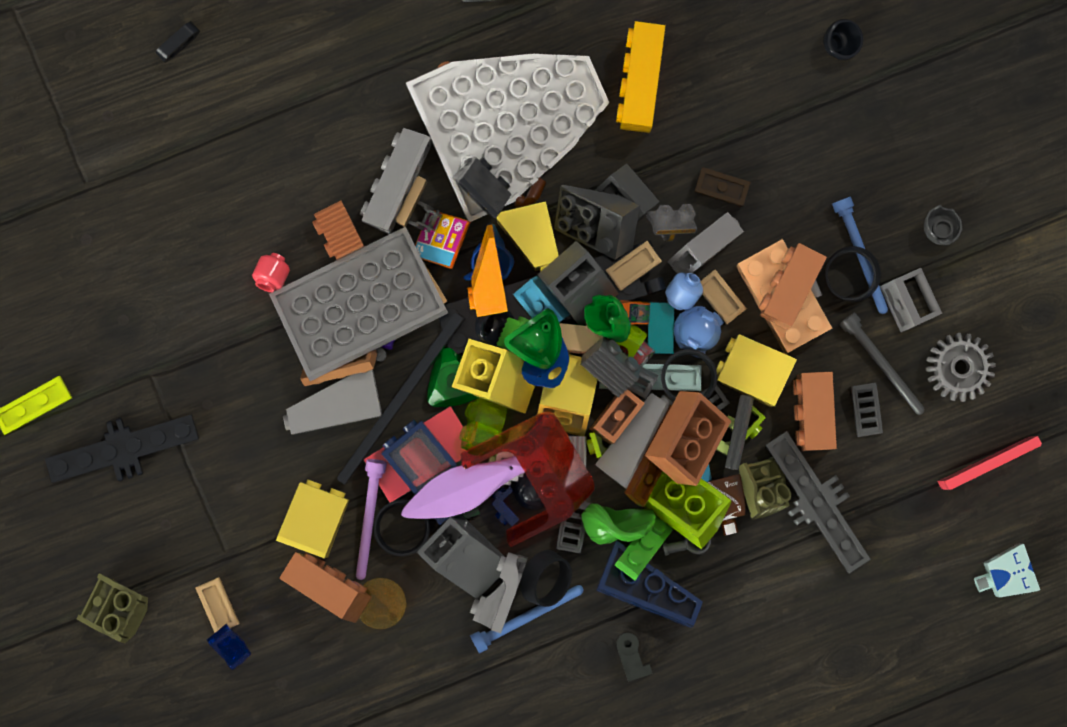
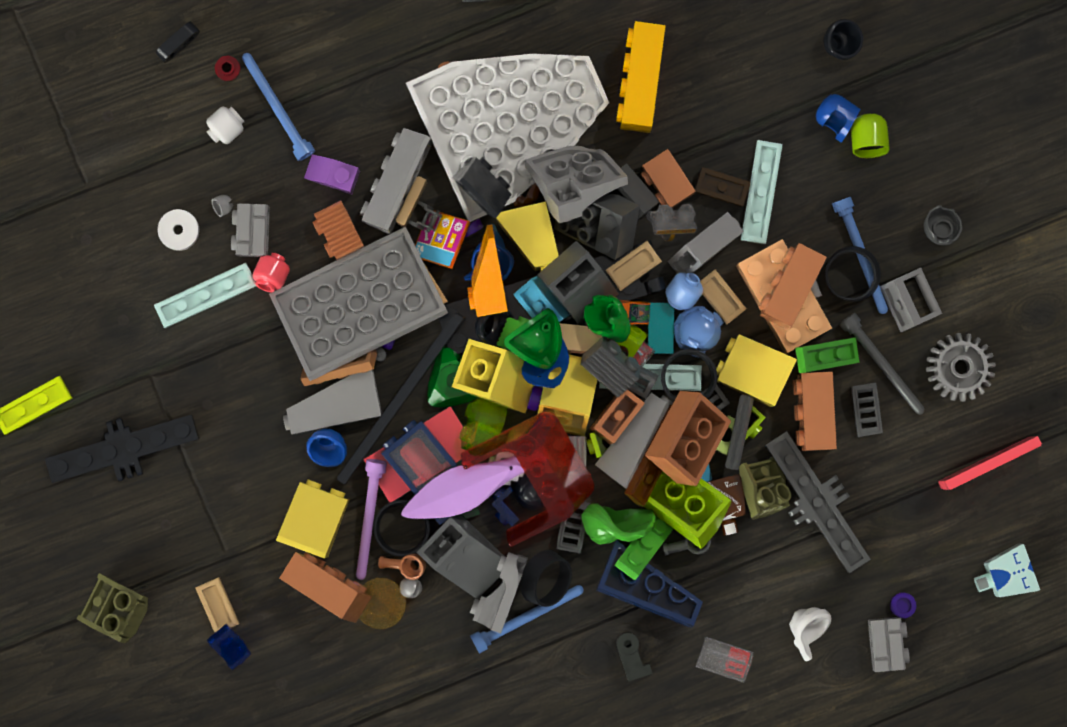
none -> light aqua tile [154,263,256,328]
none -> white piece [158,209,199,251]
none -> white head [206,106,244,144]
none -> light grey hinge [211,195,233,217]
none -> dark red plate [215,56,240,81]
none -> light grey brick [231,204,270,257]
none -> medium blue piece [242,53,315,161]
none -> medium lavender slope [304,154,360,195]
none -> blue piece [306,429,347,467]
none -> nougat bar [378,553,426,580]
none -> light grey hinge [400,578,422,598]
none -> dark purple tile [465,218,483,238]
none -> light grey slope [525,146,628,223]
none -> dark purple tile [527,386,543,412]
none -> nougat brick [641,149,696,210]
none -> clear slope [696,637,753,682]
none -> light aqua tile [740,140,783,244]
none -> white hat [789,607,831,661]
none -> bright green plate [795,337,860,373]
none -> blue helmet [816,94,861,143]
none -> lime helmet [851,114,889,158]
none -> light grey brick [868,617,910,672]
none -> dark purple tile [890,592,916,618]

